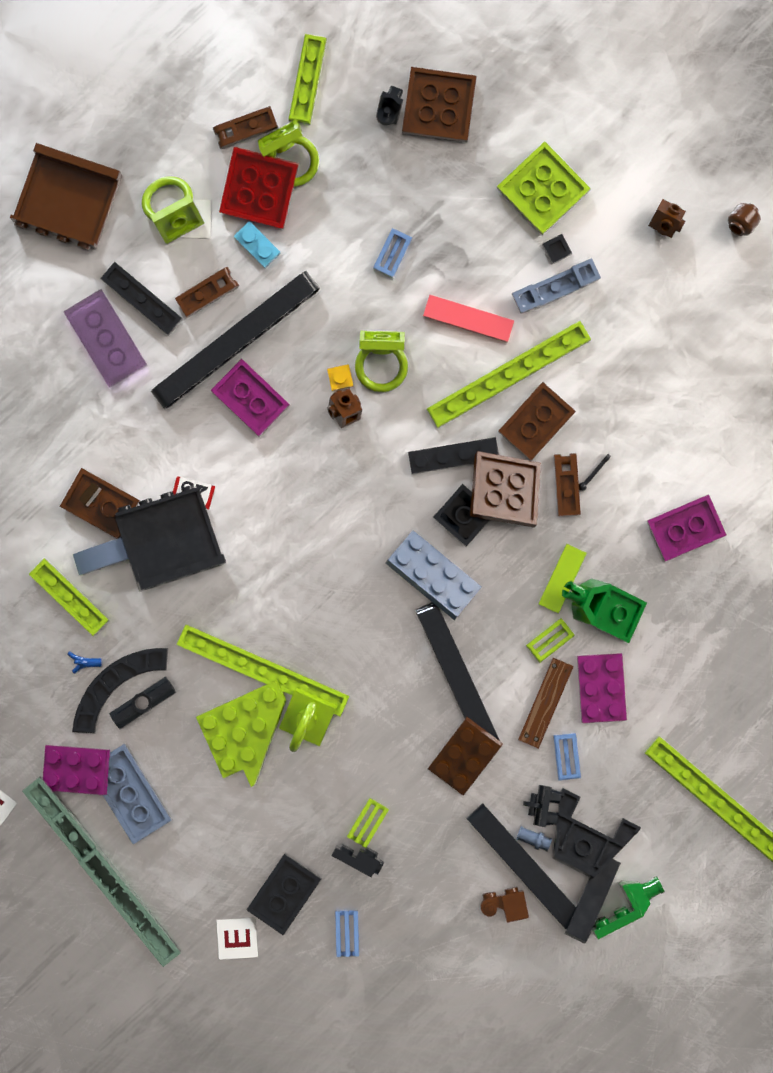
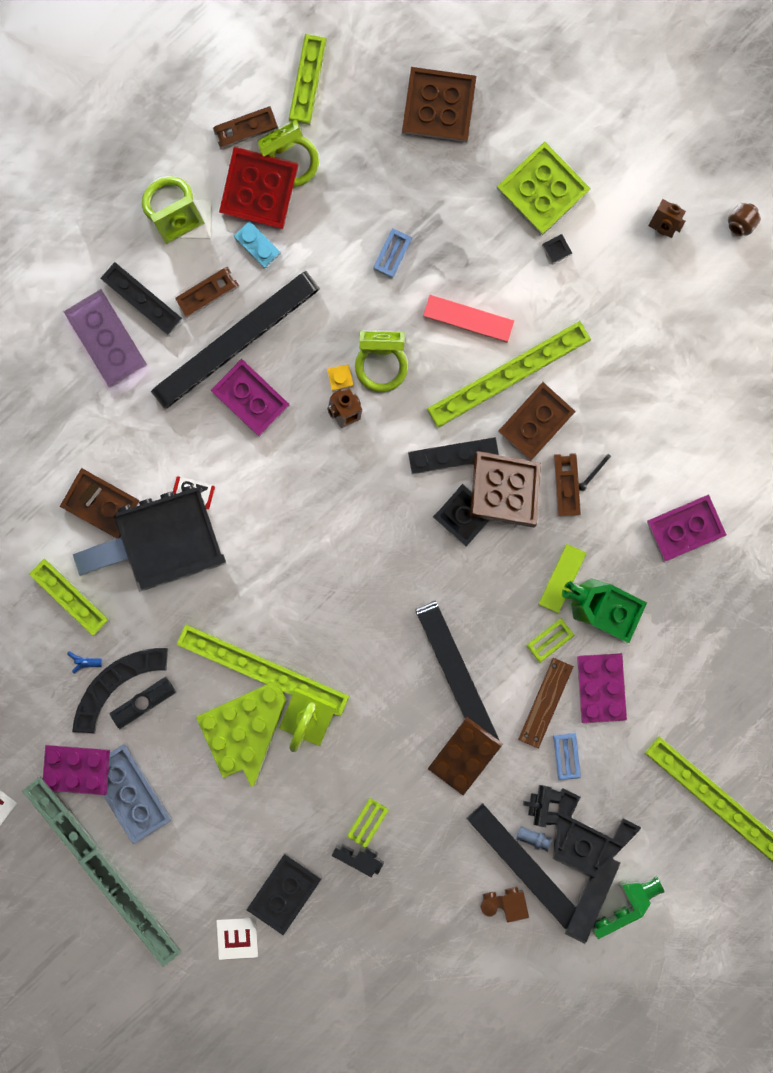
reddish brown panel [10,143,122,251] -> none
medium blue tile [335,910,359,957] -> none
black hips [376,85,403,125] -> none
plate [385,531,482,620] -> none
sand blue slope [512,258,601,314] -> none

